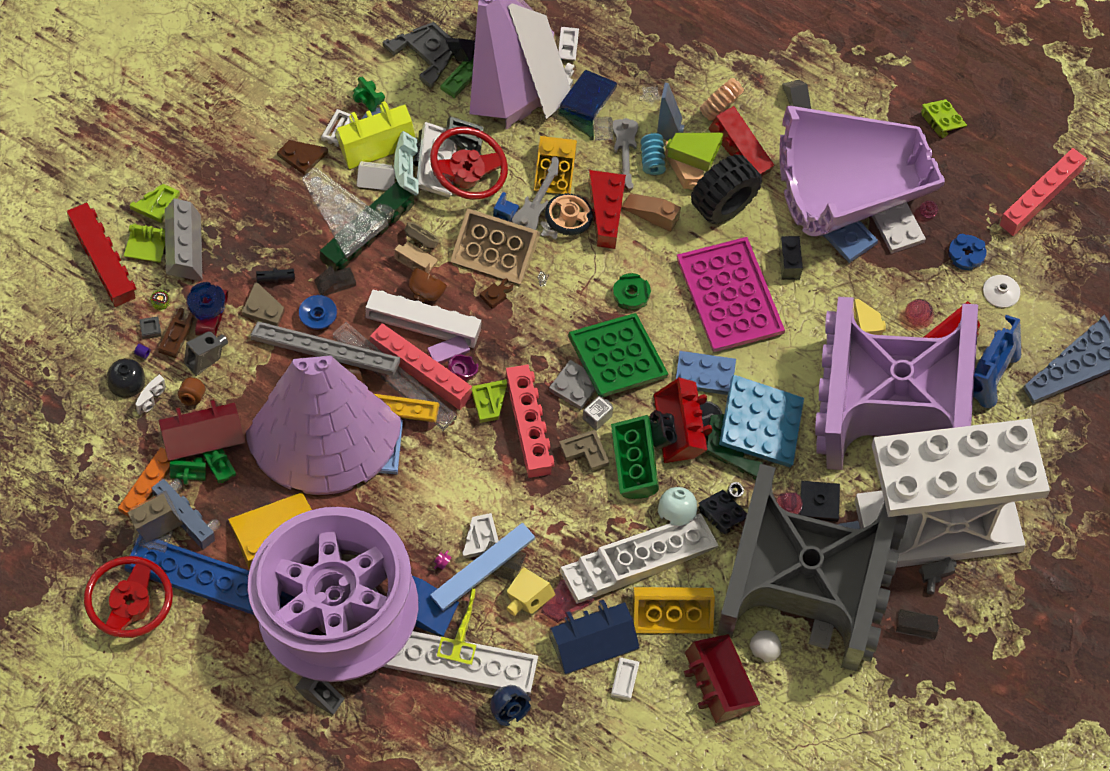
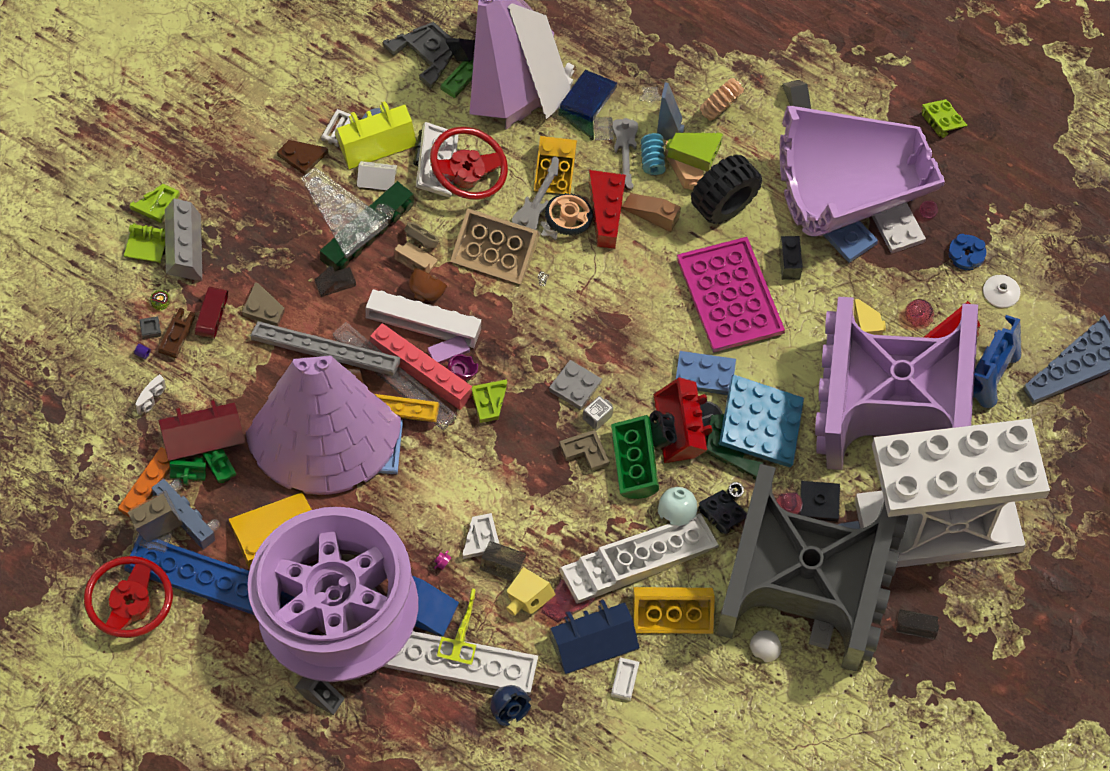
red brick [66,202,137,307] -> none
black cylinder [106,358,145,397] -> none
dark orange head [177,377,206,406] -> none
dark grey torso [184,332,228,376] -> none
clear blue plate [187,282,226,320] -> none
black pin [256,268,295,283] -> none
blue dish [299,295,337,329] -> none
green hips [352,77,385,112] -> none
light aqua slope [394,131,419,195] -> none
light blue tile [430,523,535,611] -> none
pearl dark grey wing [446,116,484,155] -> none
reddish brown plate [480,278,513,309] -> none
blue panel [493,192,519,222] -> none
coral brick [505,364,554,478] -> none
white slope [558,27,579,61] -> none
green plate [568,313,669,397] -> none
green plate [613,273,651,310] -> none
dark red piece [683,634,761,723] -> none
red wedge [708,106,775,177] -> none
dark grey piece [919,557,957,594] -> none
coral brick [999,148,1087,236] -> none

